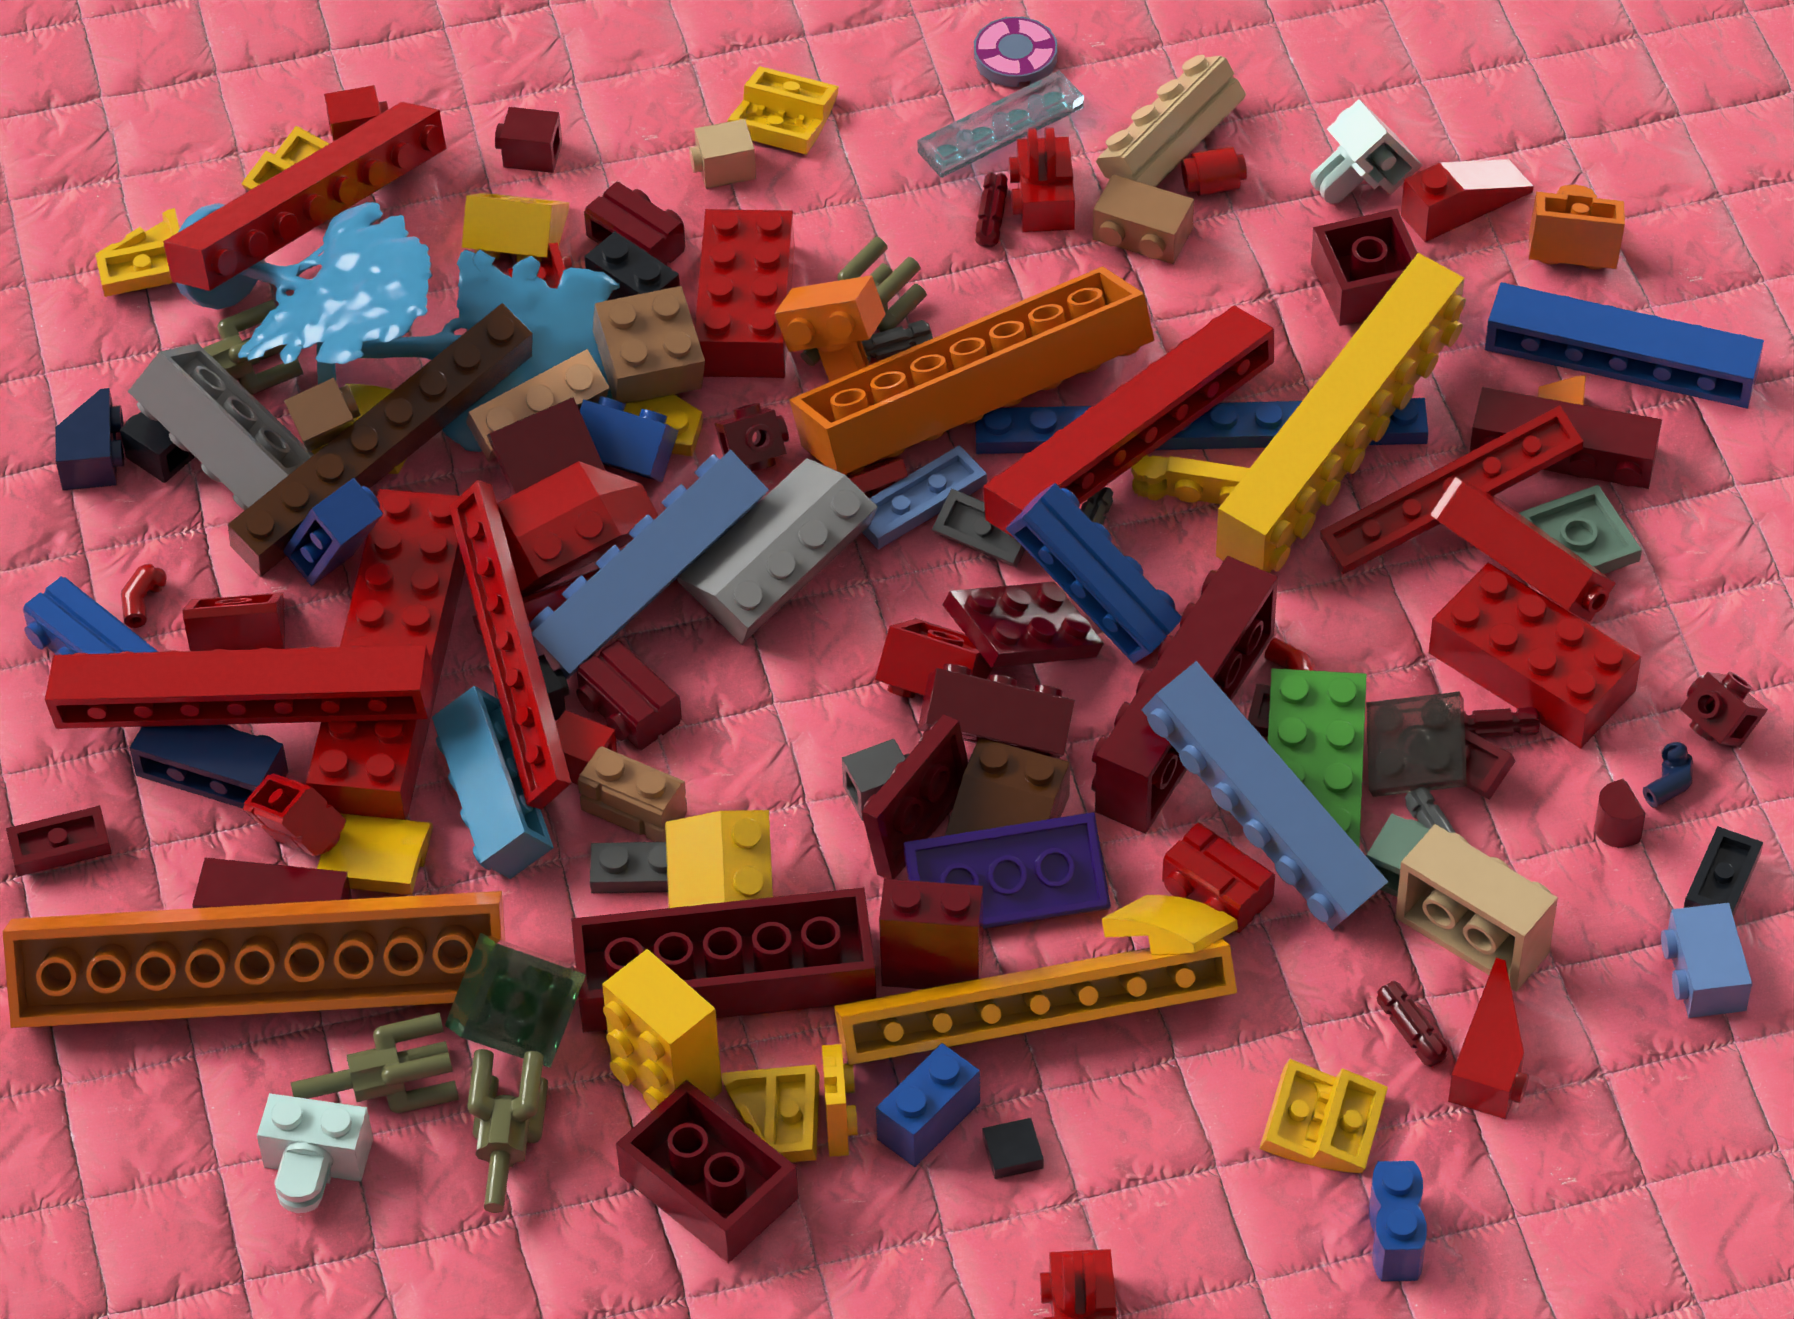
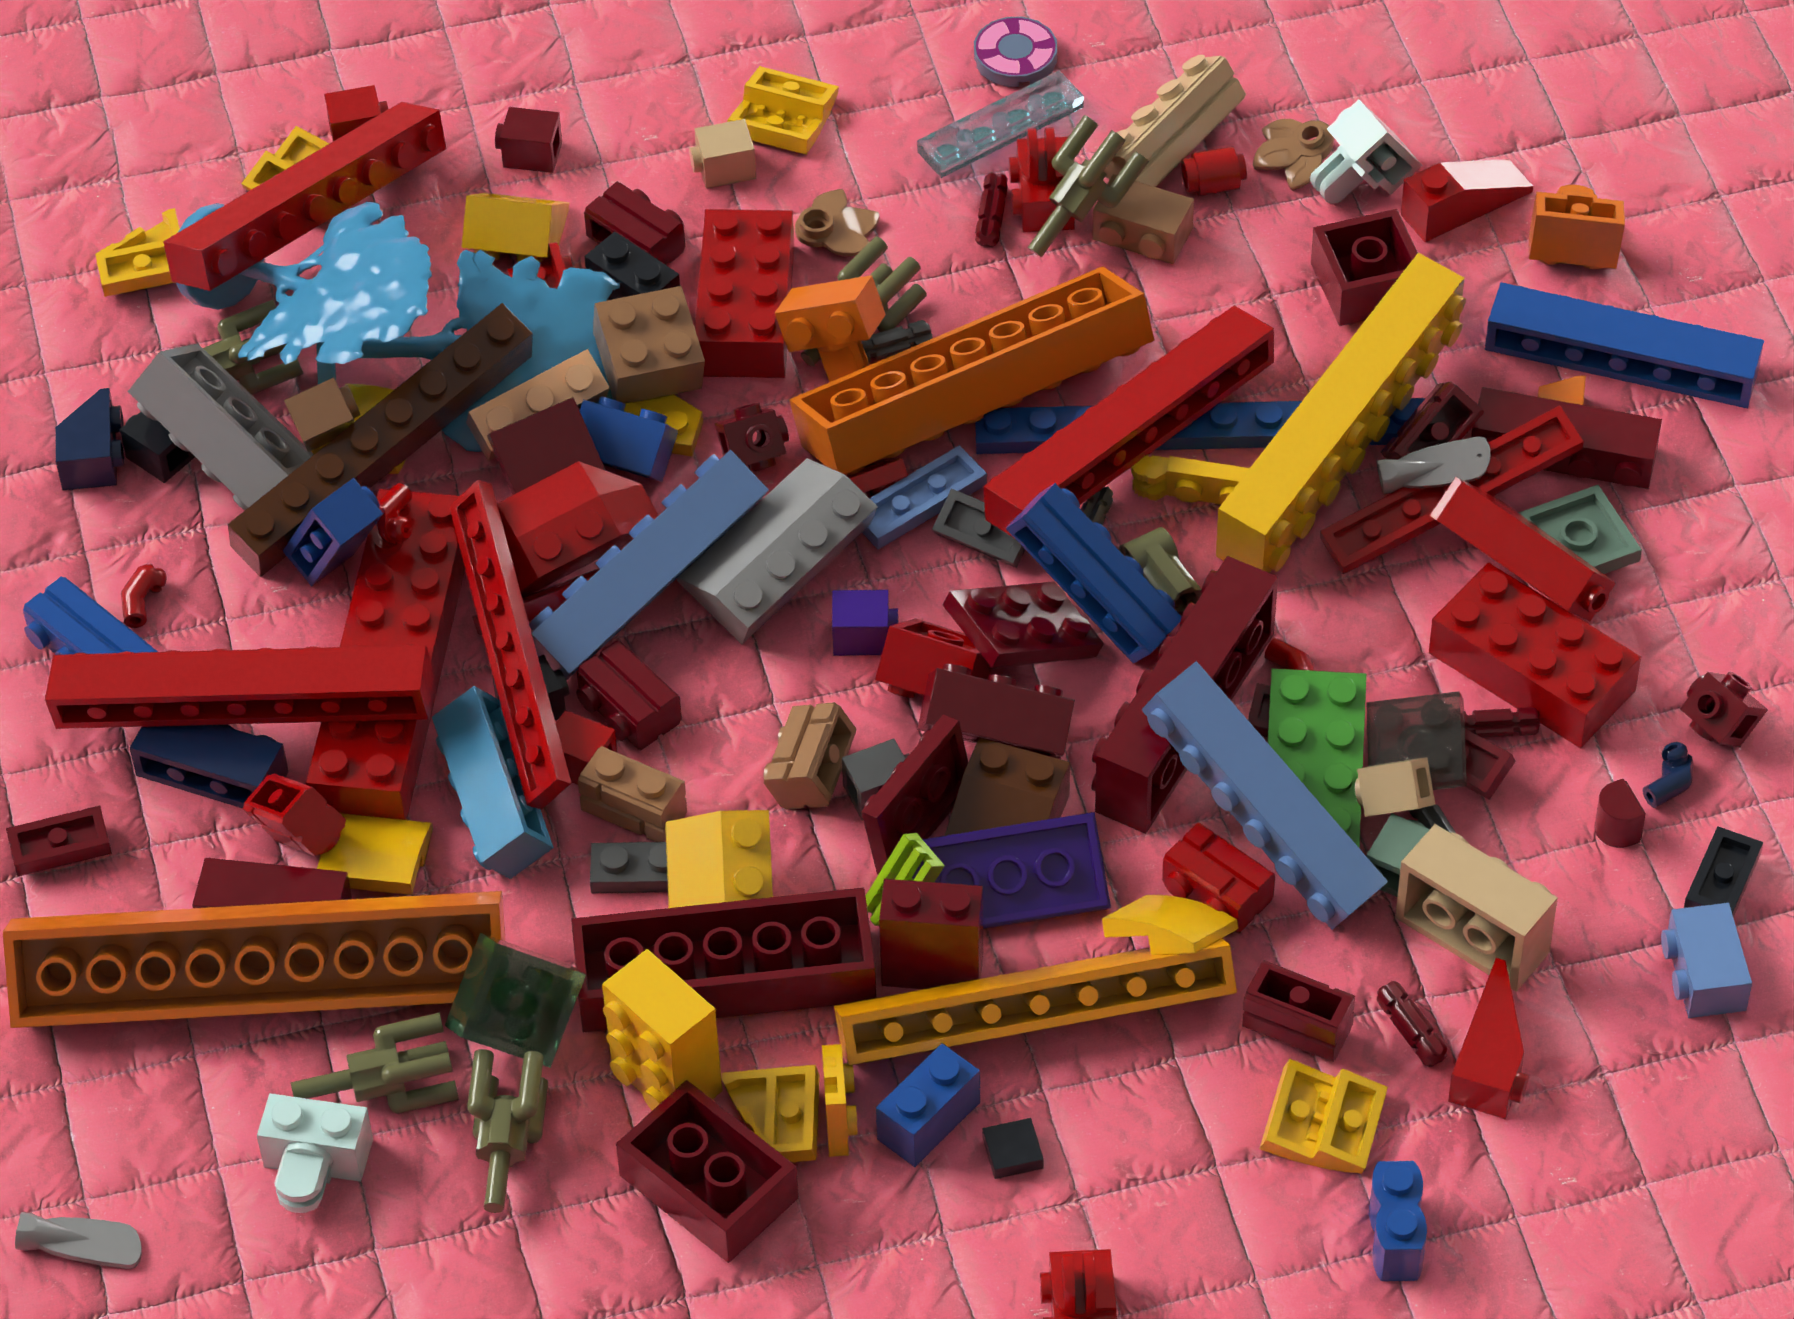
red slope [182,592,285,651] -> none
none -> light grey piece [15,1212,142,1269]
none -> red arm [376,483,412,544]
none -> medium nougat brick [763,702,857,809]
none -> medium nougat plate [795,189,880,256]
none -> dark purple brick [832,590,898,656]
none -> lime tile [865,833,945,926]
none -> olive plant [1027,115,1149,258]
none -> olive piece [1118,527,1202,616]
none -> dark red brick [1242,960,1355,1062]
none -> medium nougat plate [1253,119,1335,191]
none -> tan brick [1355,757,1435,817]
none -> light grey piece [1377,437,1490,494]
none -> dark red brick [1381,382,1484,460]

